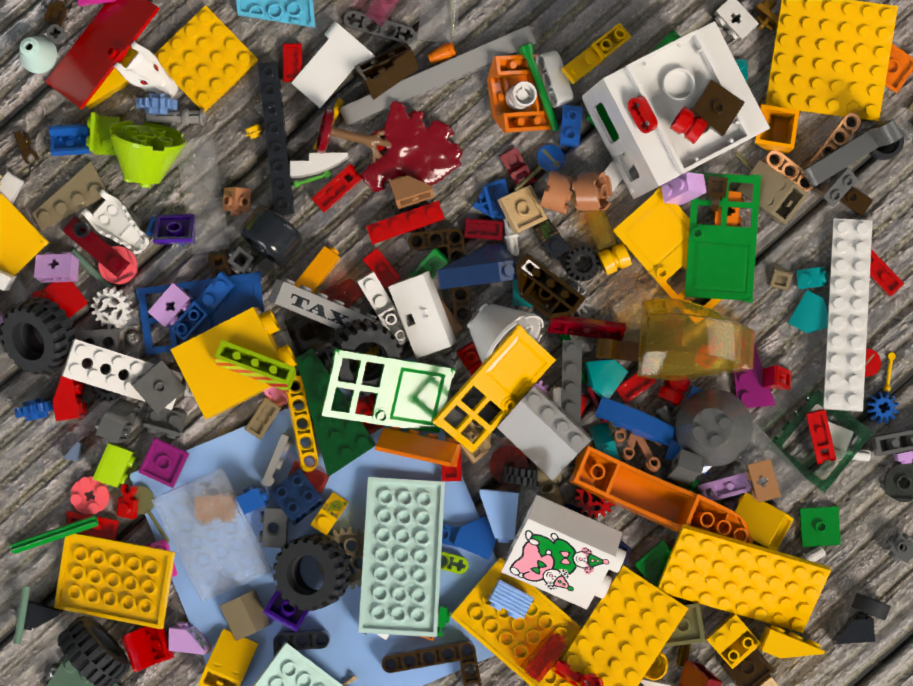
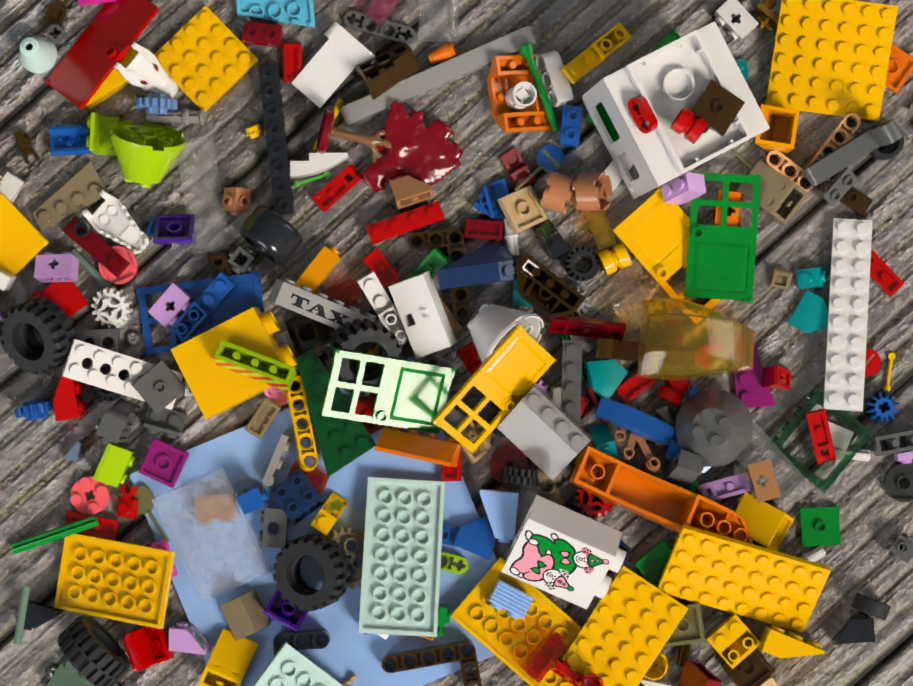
dark brown plate [706,176,728,211] -> none
none -> dark red brick [242,22,284,48]

